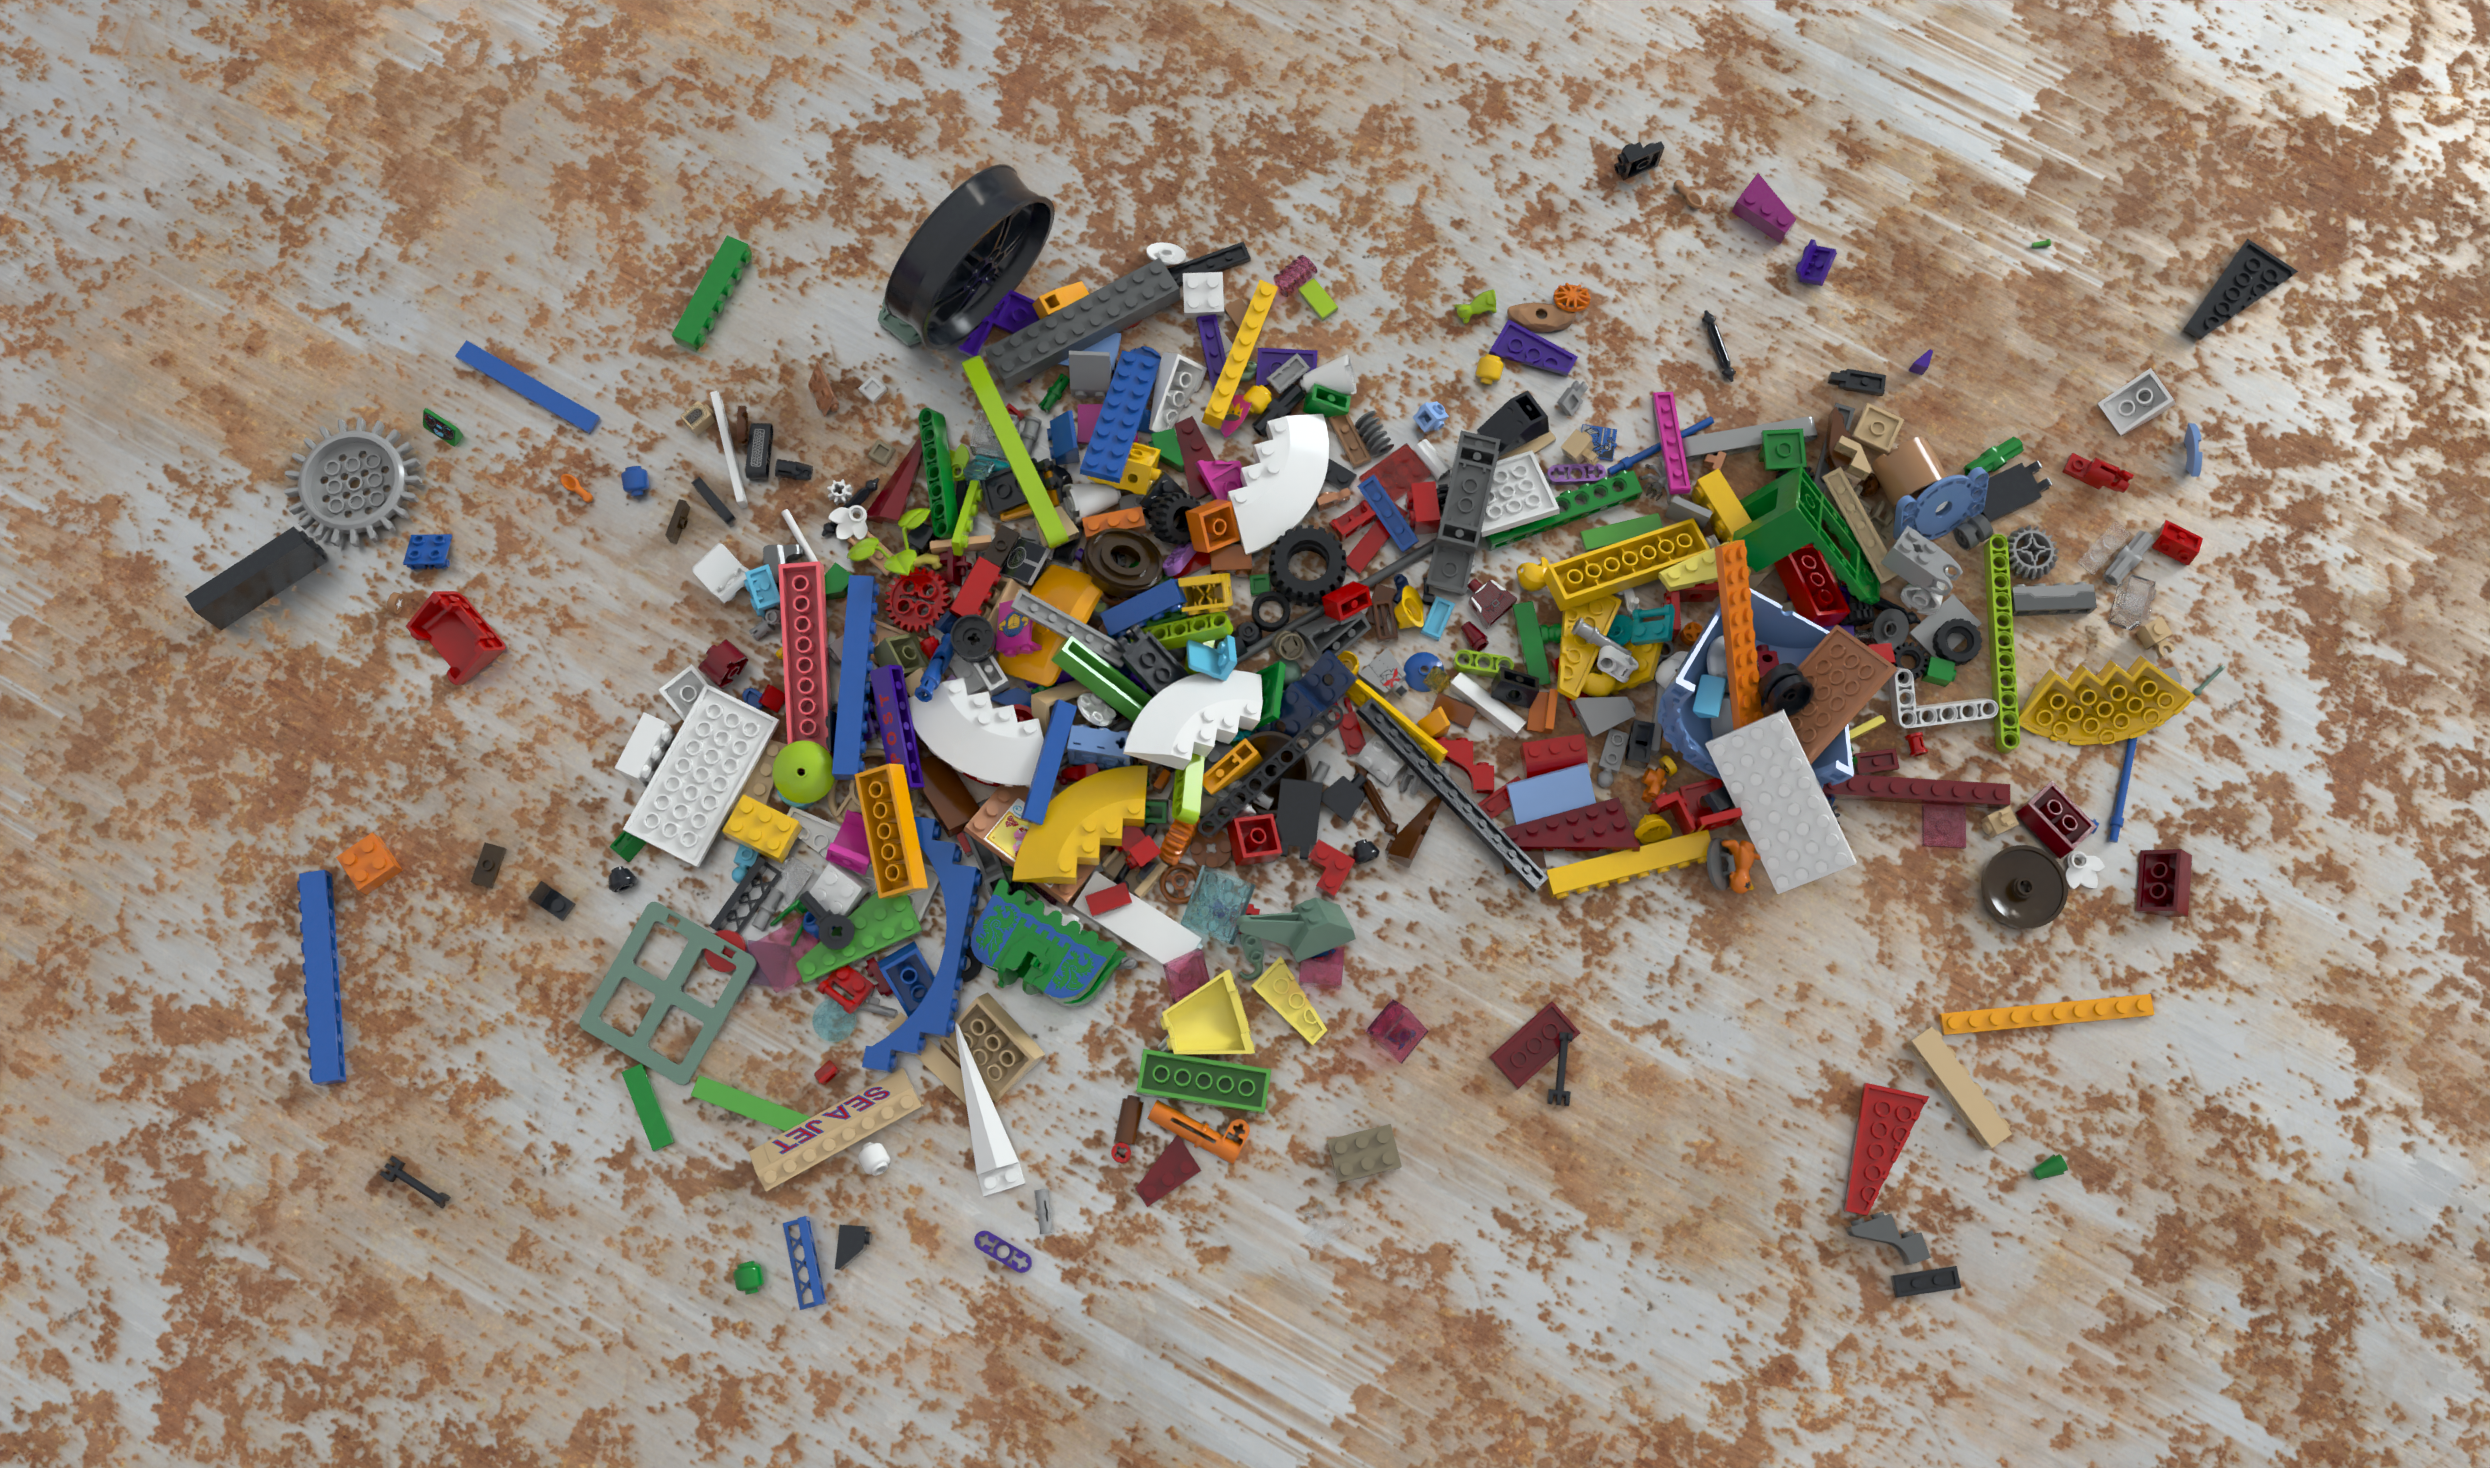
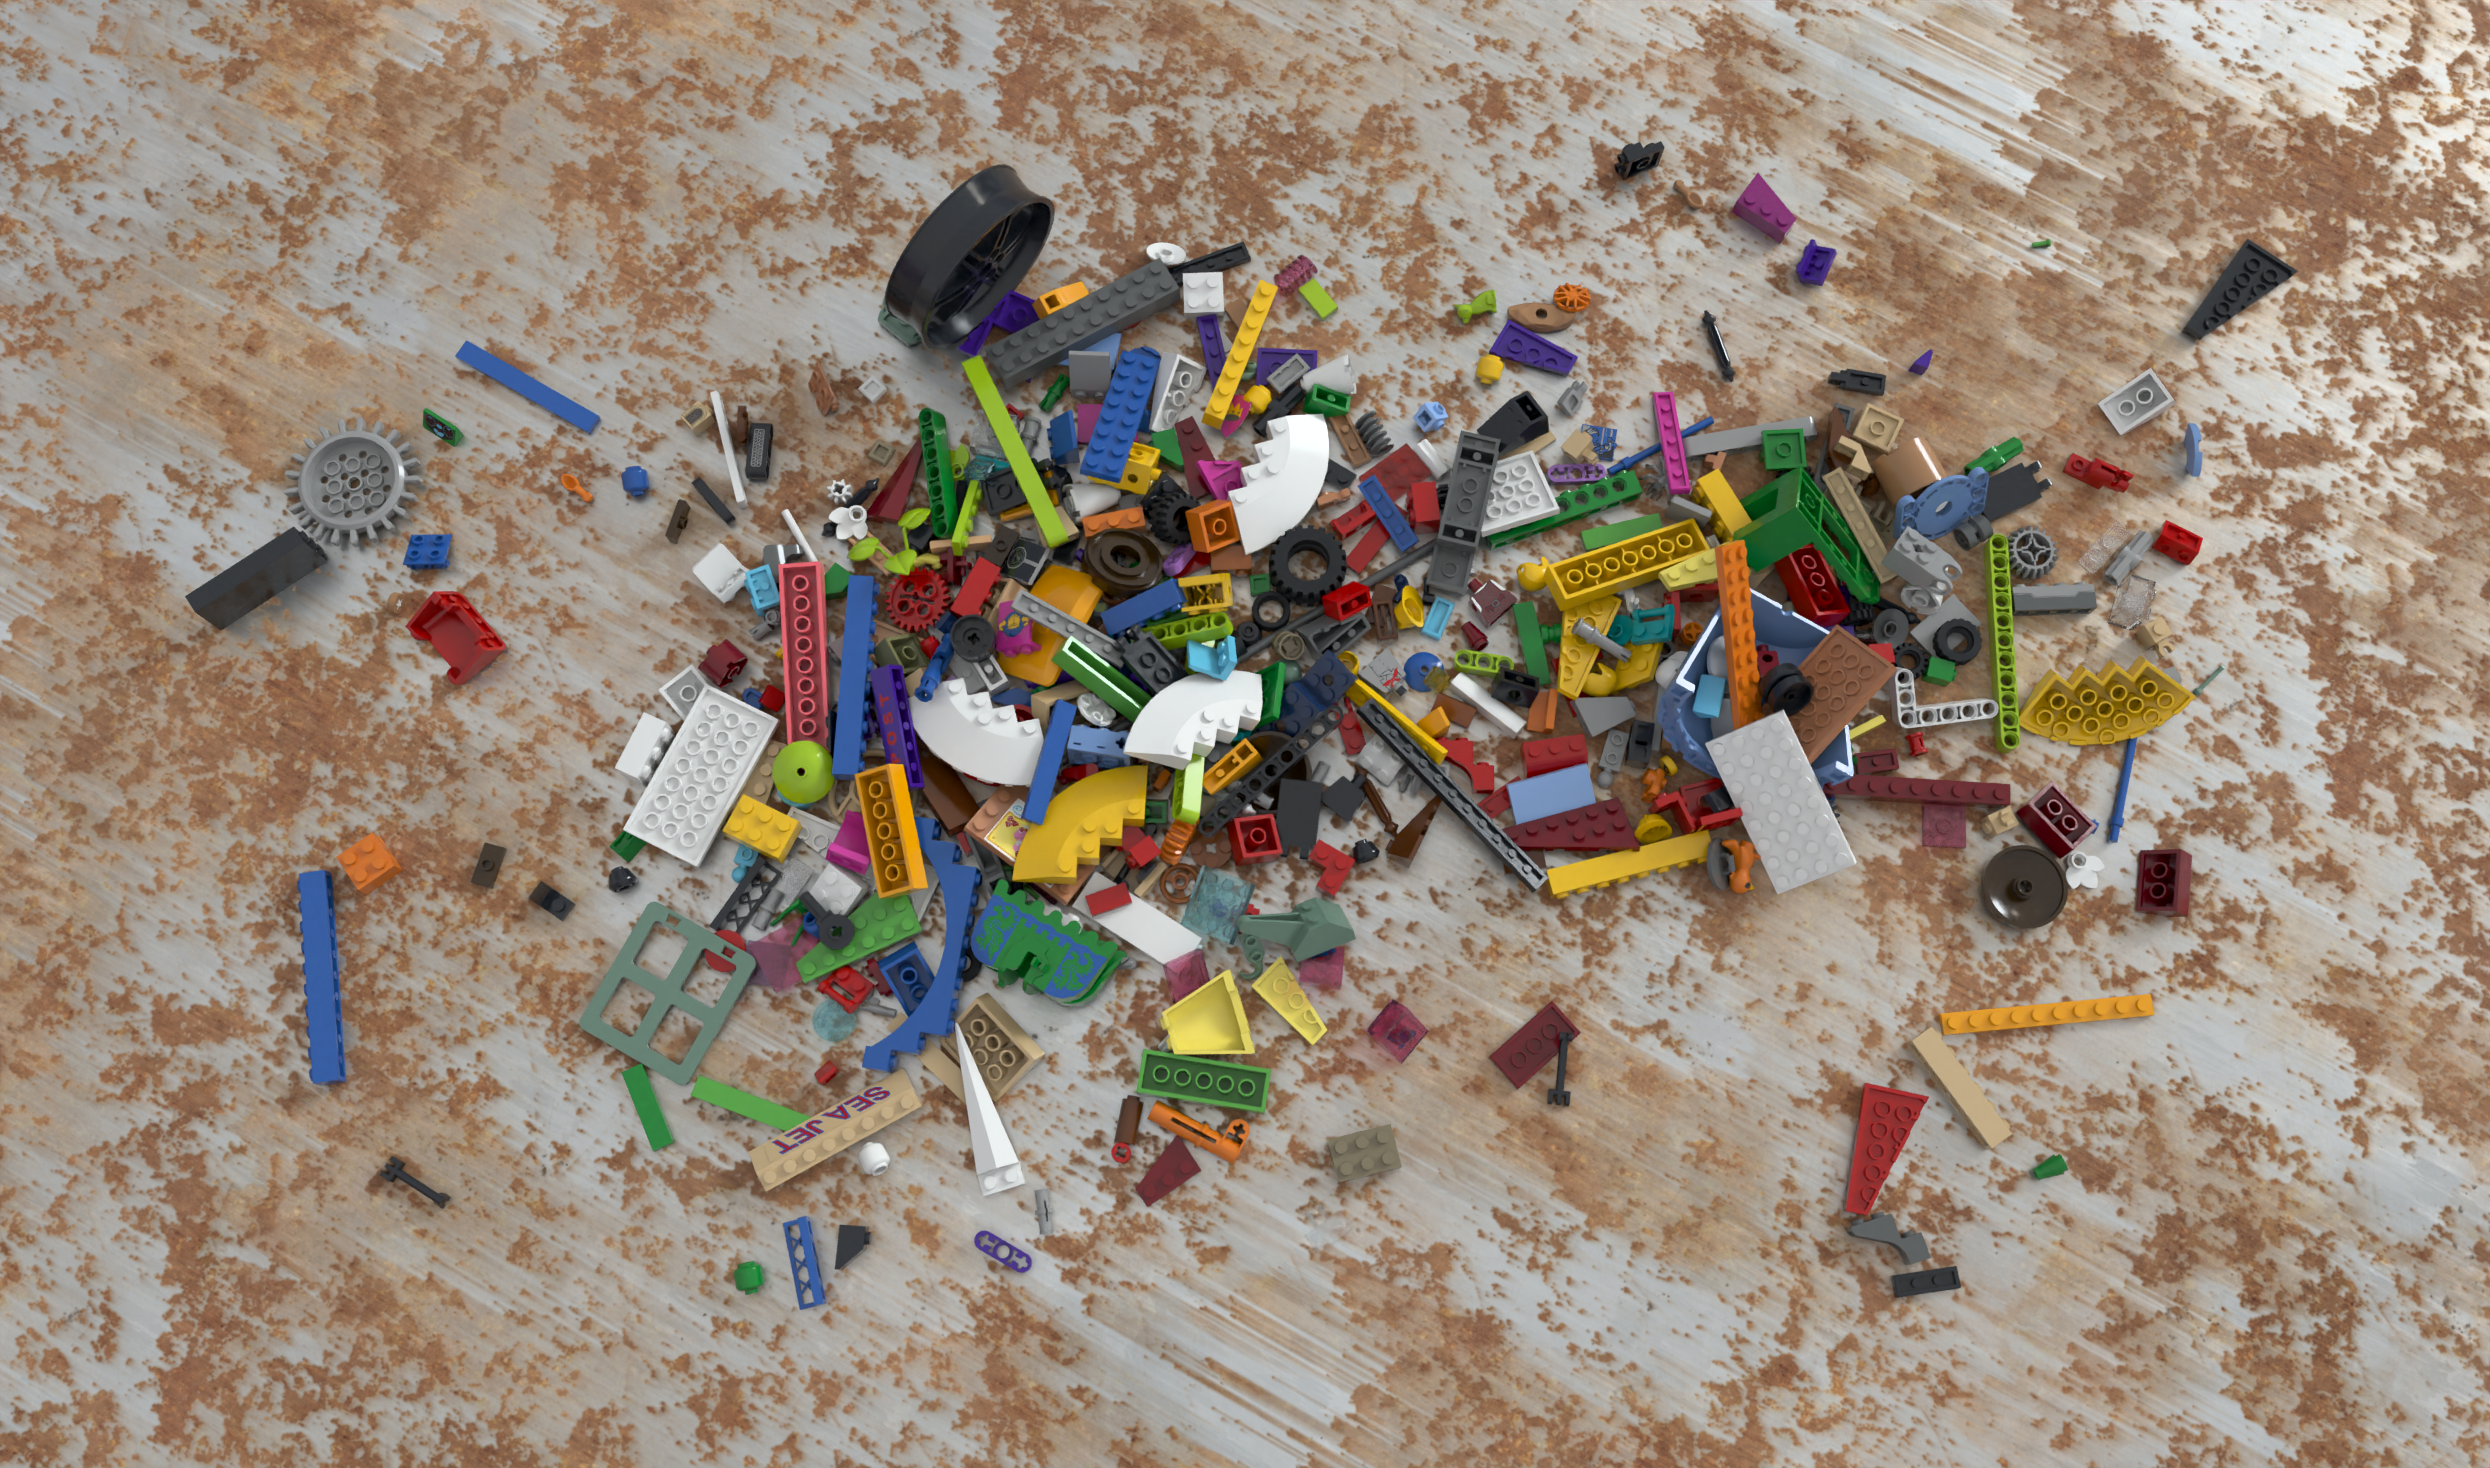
green brick [672,235,752,352] -> none
black hinge [775,459,813,480] -> none
white piece [1597,646,1639,683] -> none

